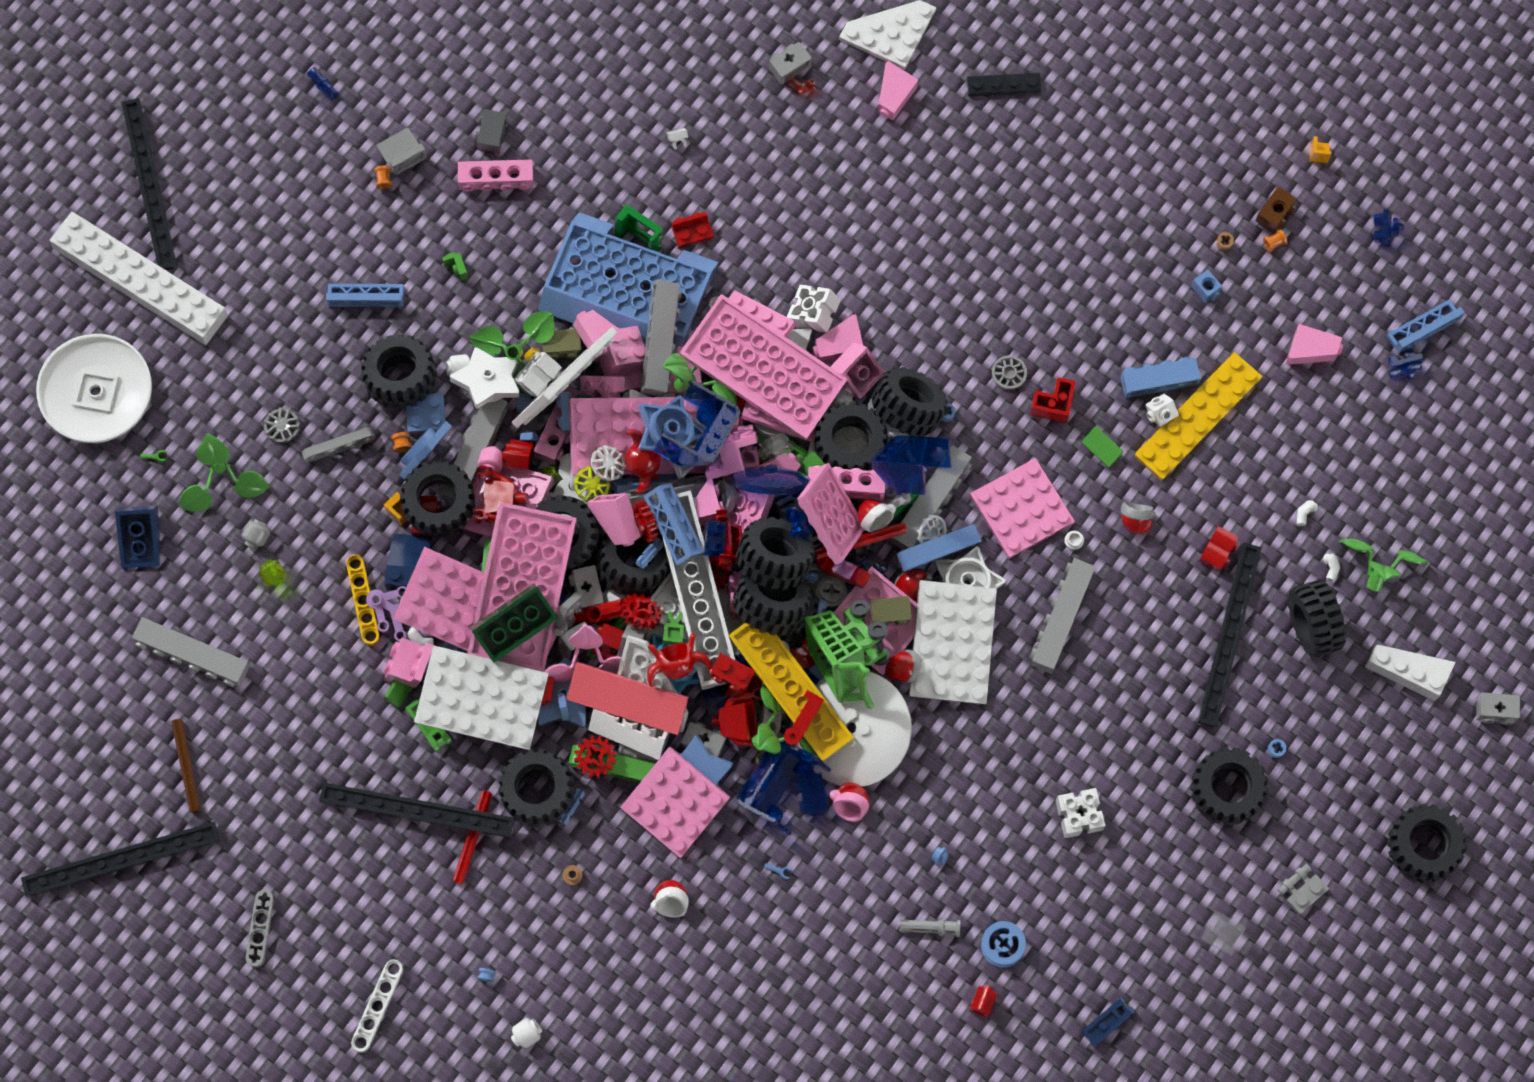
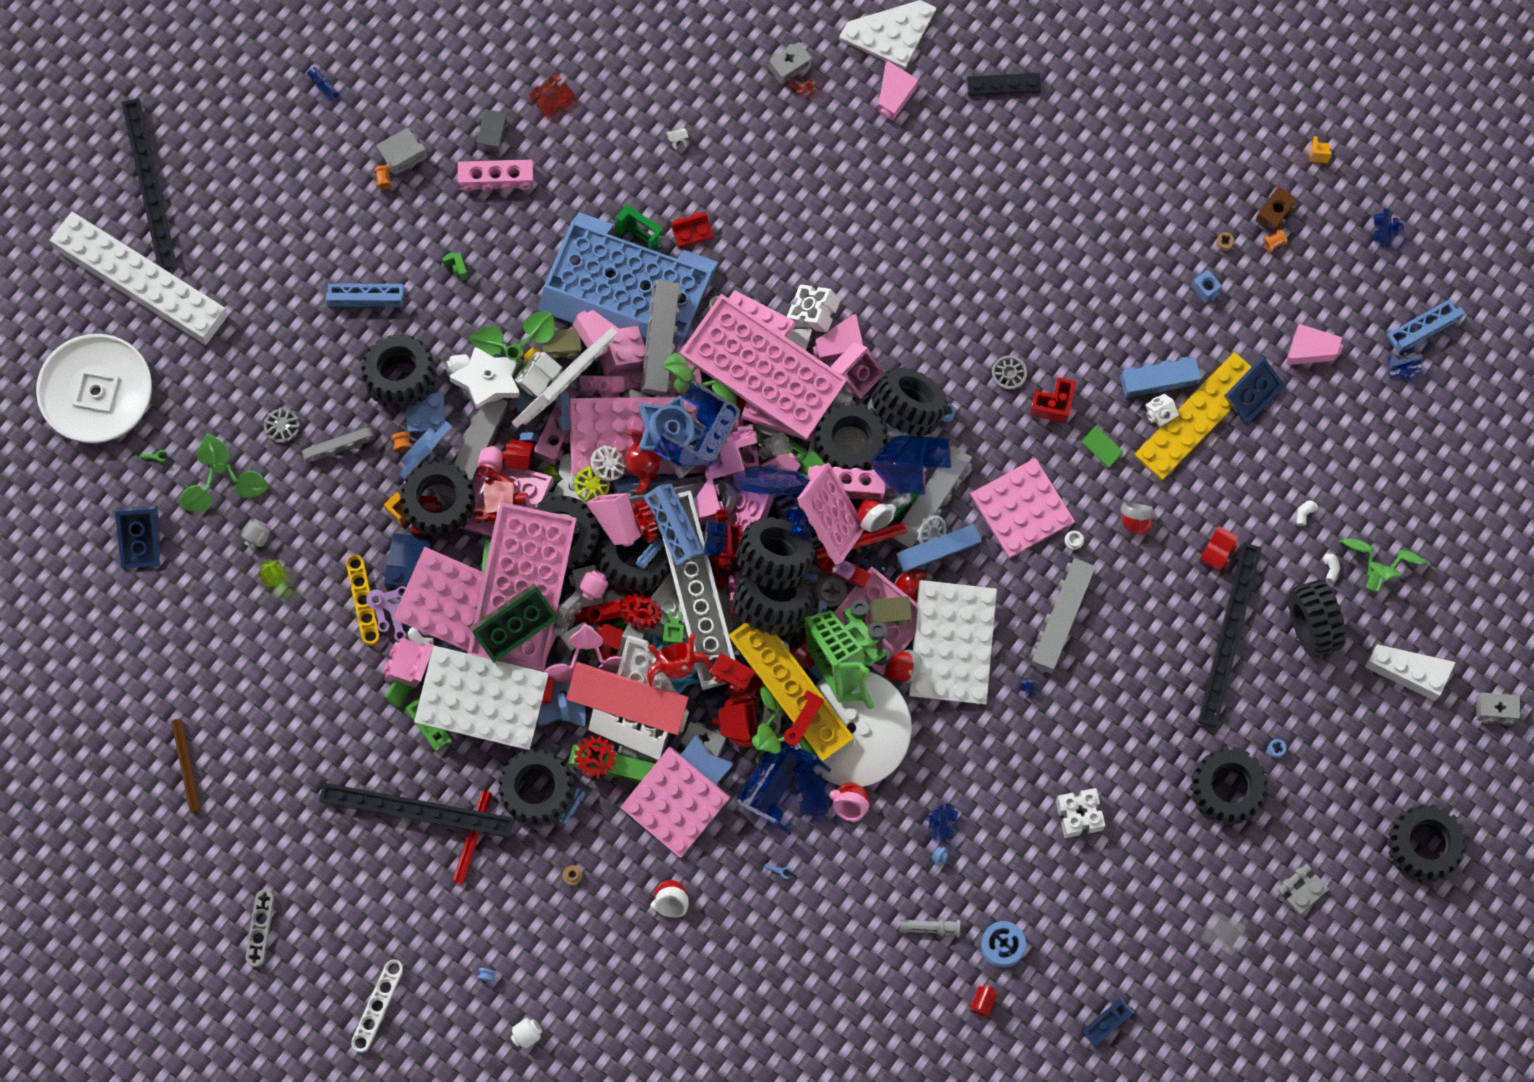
black plate [21,821,220,898] -> none
light grey brick [132,617,250,687] -> none
white plate [935,546,1006,589] -> none
none -> clear red plate [528,74,577,119]
none -> bright pink head [579,570,608,600]
none -> clear blue hips [924,803,958,840]
none -> clear blue plate [1021,676,1033,695]
none -> dark blue plate [1224,357,1285,424]

